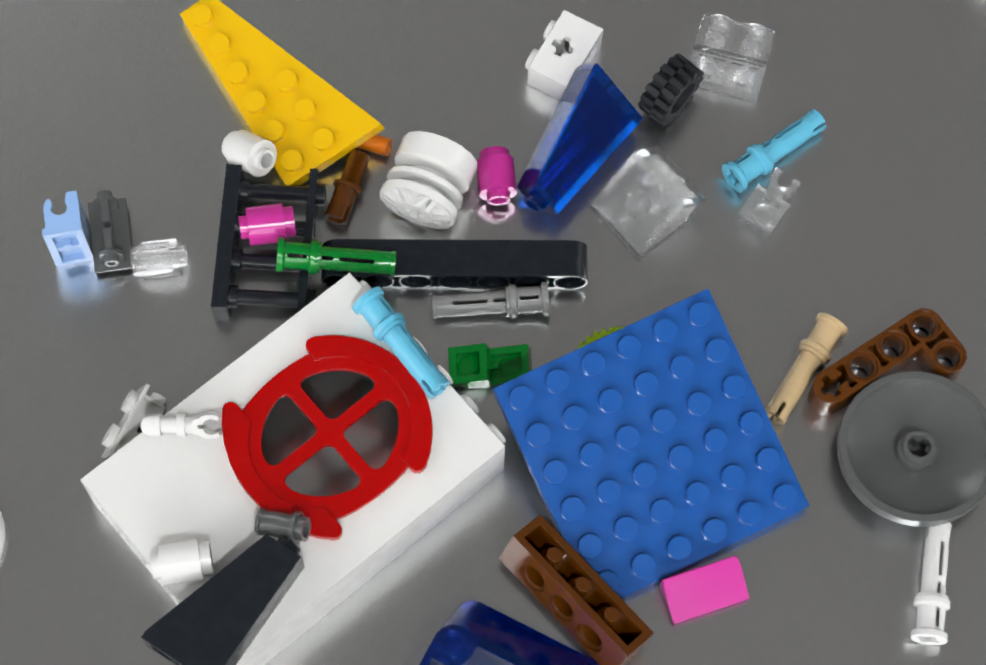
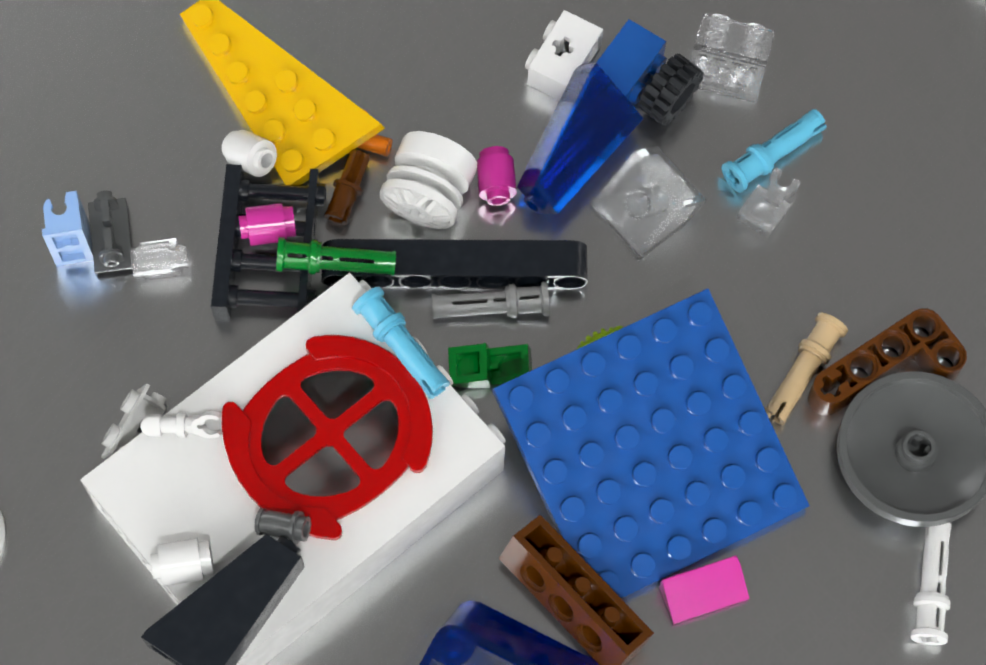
none -> blue brick [586,19,667,113]

